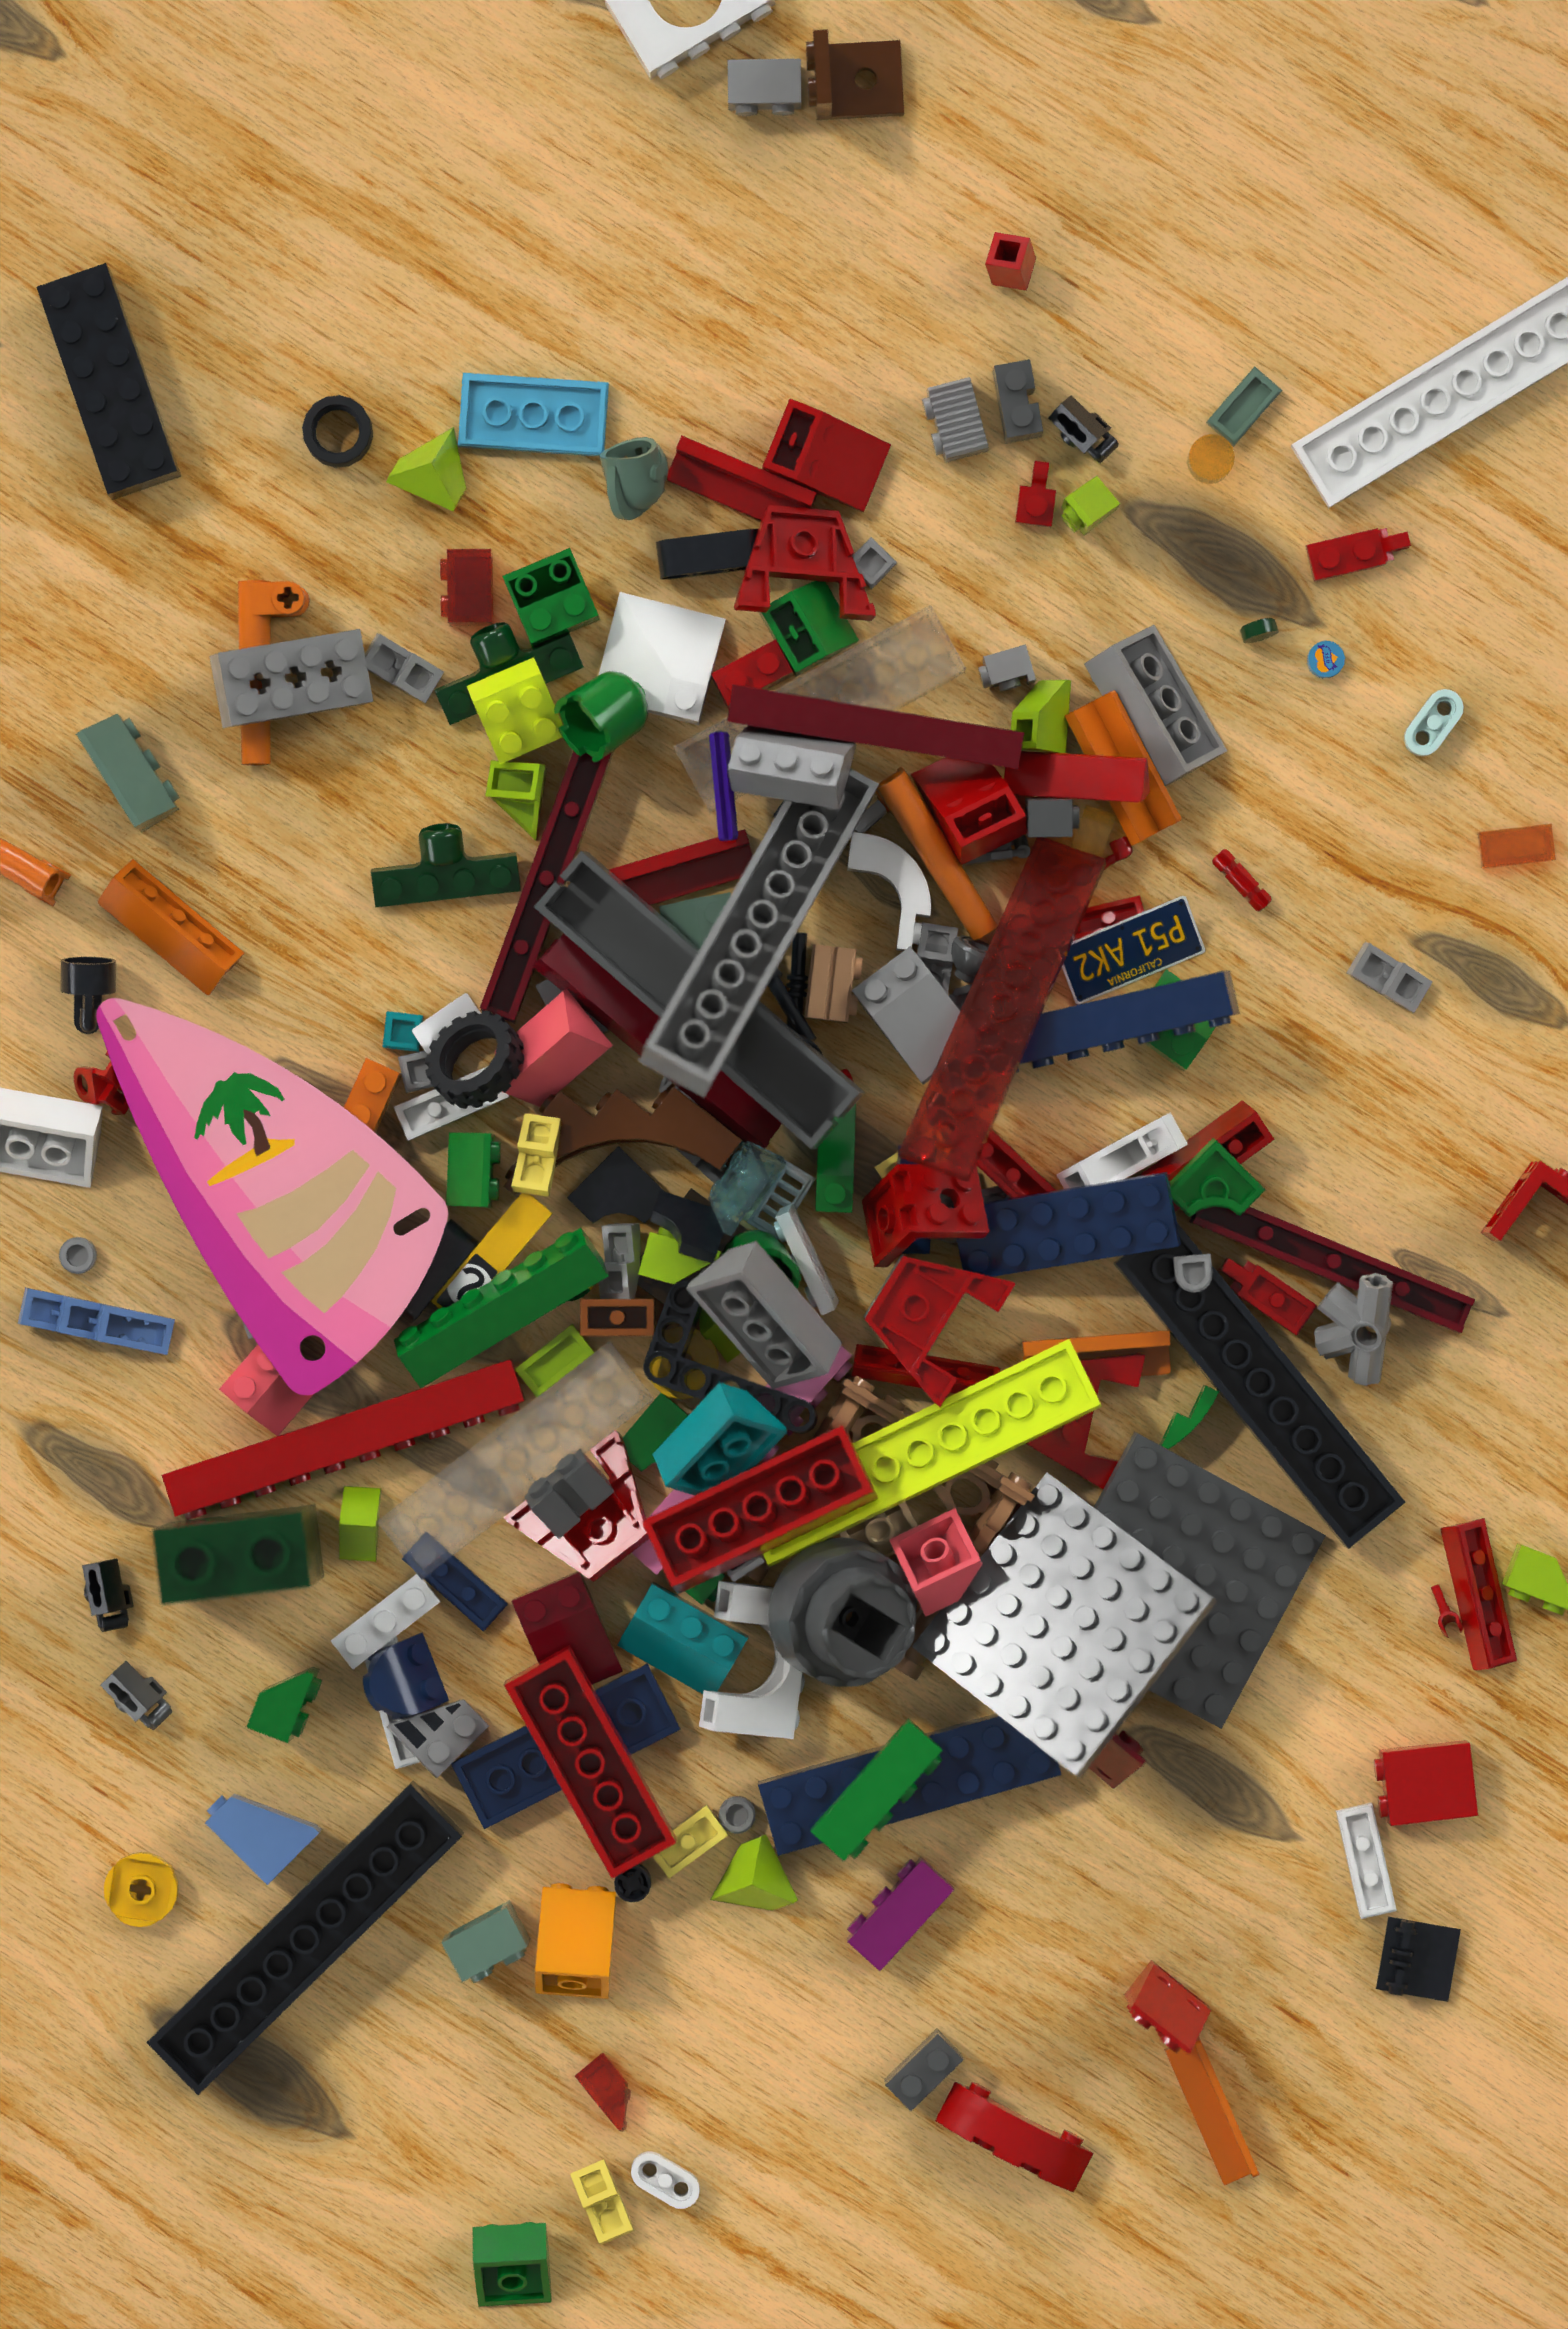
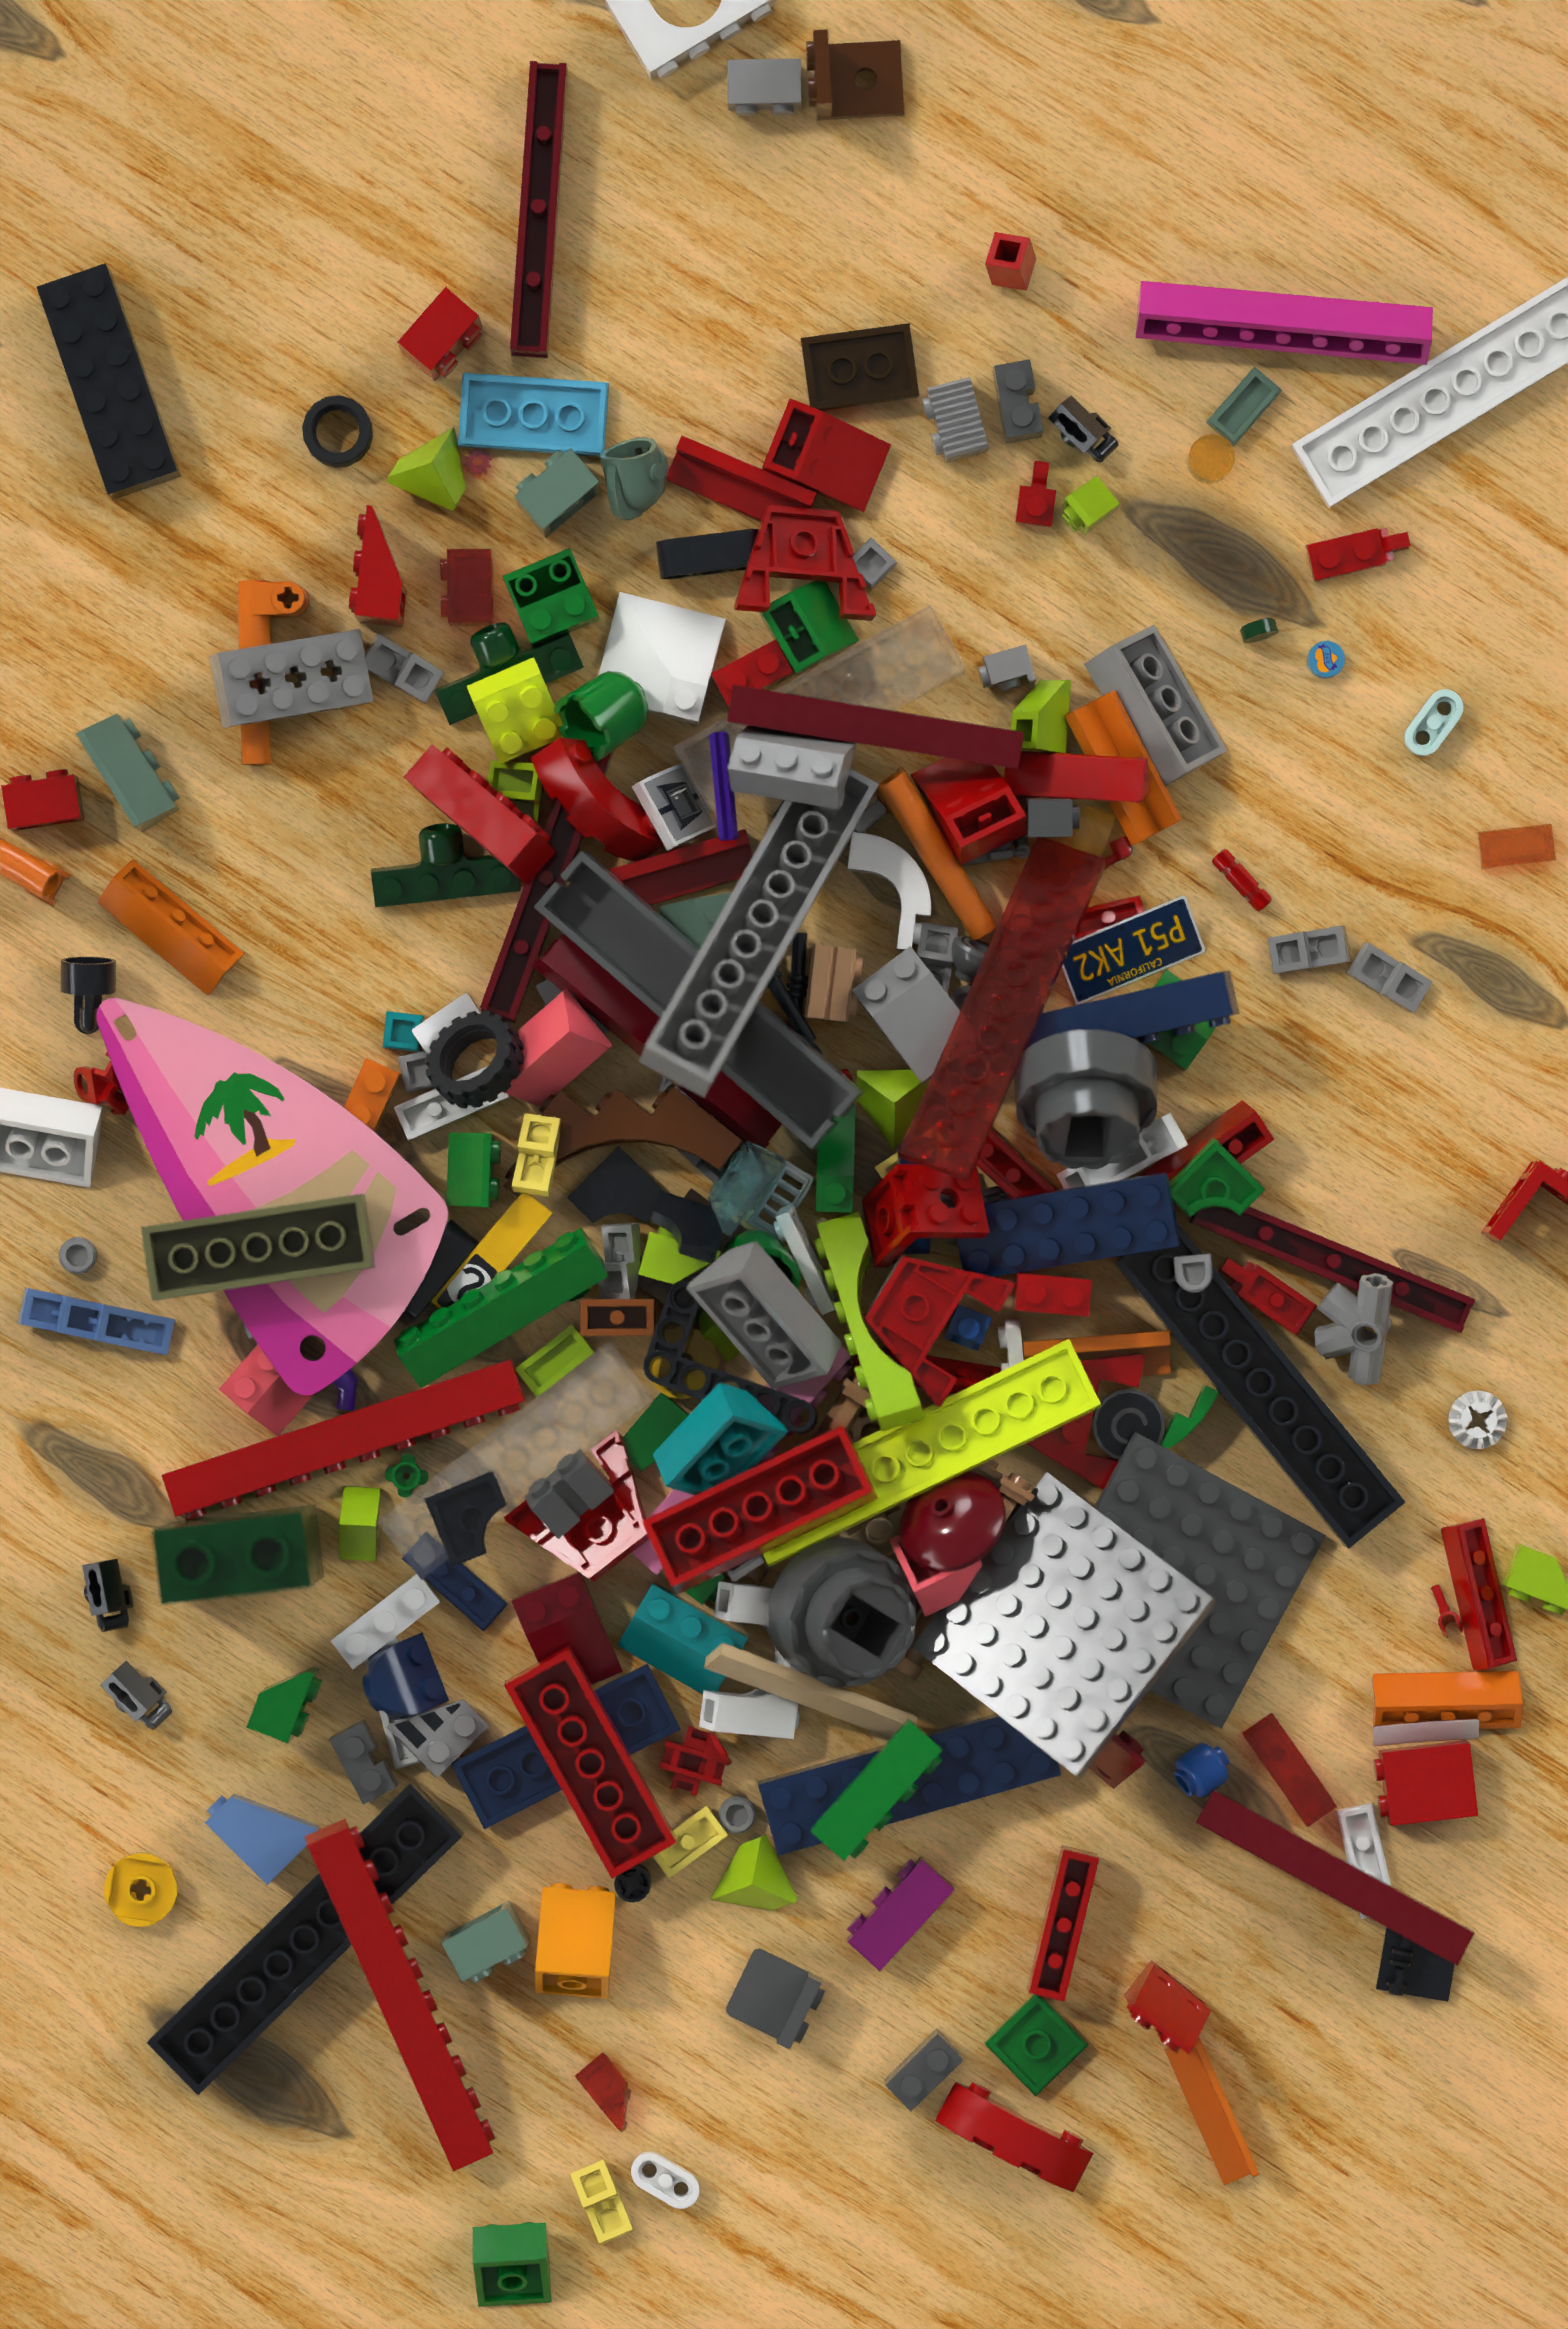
none -> red brick [1,769,84,832]
none -> olive brick [141,1194,376,1301]
none -> red brick [305,1818,496,2172]
none -> dark grey brick [329,1719,398,1805]
none -> dark purple arm [332,1369,358,1411]
none -> red slope [349,505,407,627]
none -> green plate [385,1454,429,1498]
none -> red brick [397,287,483,381]
none -> red brick [403,744,556,885]
none -> black tile [425,1471,507,1567]
none -> clear pink piece [463,448,492,477]
none -> dark red tile [510,61,568,359]
none -> sand green brick [515,448,601,538]
none -> red brick [531,738,664,861]
none -> slope [632,764,717,851]
none -> red piece [658,1726,732,1796]
none -> tan tile [704,1643,918,1738]
none -> dark grey bracket [726,1948,825,2050]
none -> dark brown plate [801,323,919,411]
none -> lime arch [813,1211,924,1432]
none -> lime slope [857,1070,930,1151]
none -> dark red dish [900,1472,1006,1572]
none -> blue brick [944,1305,992,1351]
none -> green tile [984,1994,1088,2097]
none -> white plate [998,1318,1023,1371]
none -> red brick [1012,1273,1092,1317]
none -> dark grey piece [1013,1030,1157,1169]
none -> red brick [1027,1845,1099,2002]
none -> black tile [1092,1389,1165,1460]
none -> dark pink brick [1136,281,1433,365]
none -> blue head [1173,1743,1229,1798]
none -> dark red tile [1196,1790,1475,1966]
none -> clear red slope [1242,1712,1337,1827]
none -> light grey slope [1268,925,1351,974]
none -> orange panel [1372,1671,1523,1729]
none -> white sticker [1373,1719,1479,1746]
none -> white gear [1448,1391,1508,1449]

